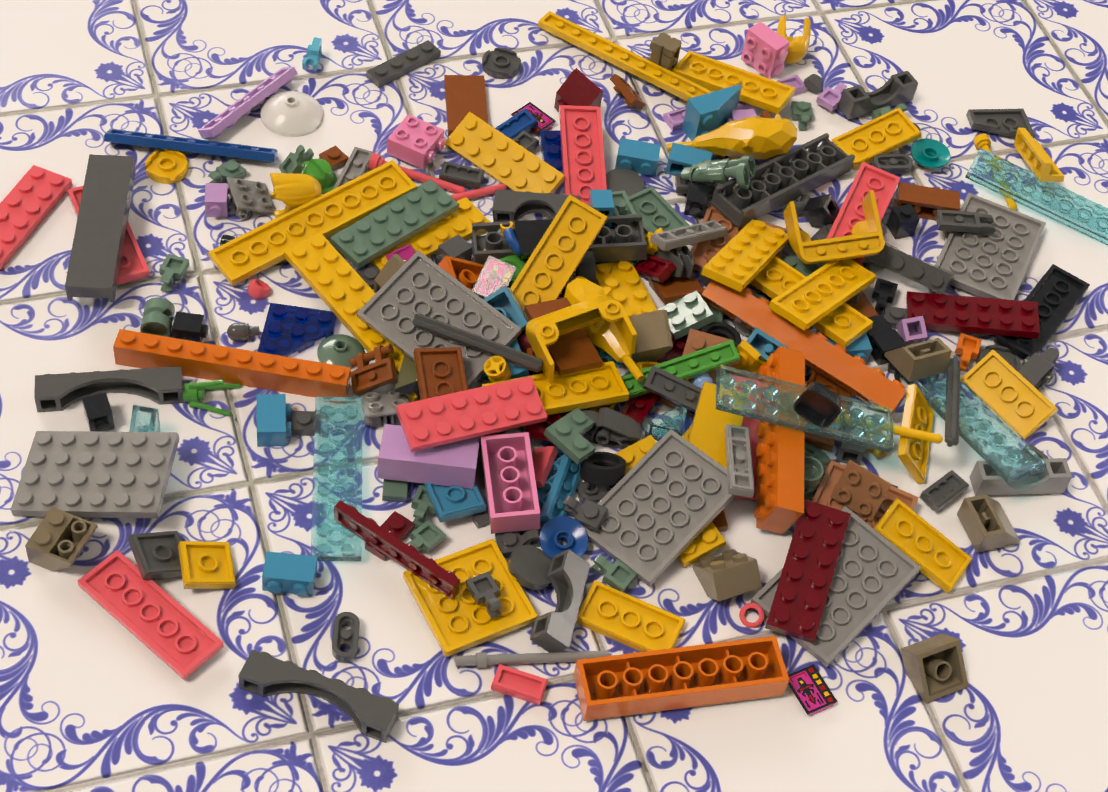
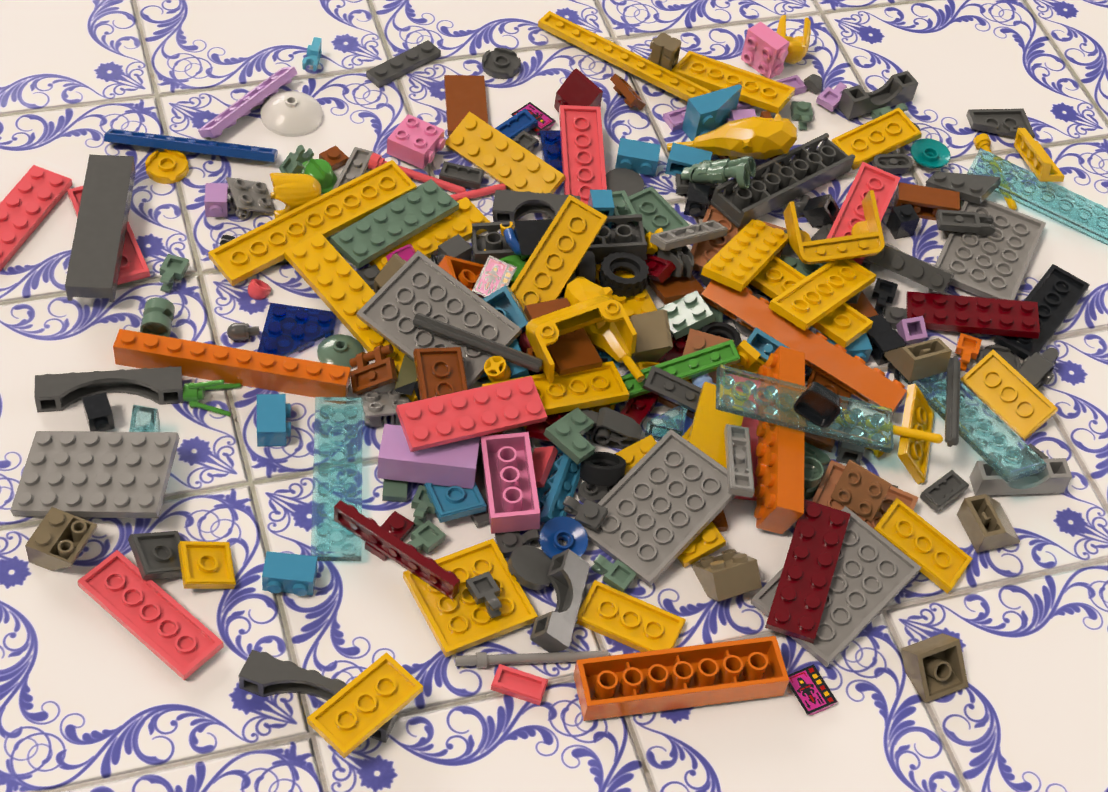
black brick [172,311,208,343] -> none
sand green plate [209,159,246,183] -> none
dark grey plate [291,411,316,436] -> none
dark grey plate [332,612,360,662] -> none
coral piece [739,603,765,628] -> none
none -> yellow plate [307,652,423,758]
none -> black tyre [599,252,649,297]
none -> dark grey wing [926,171,1001,205]

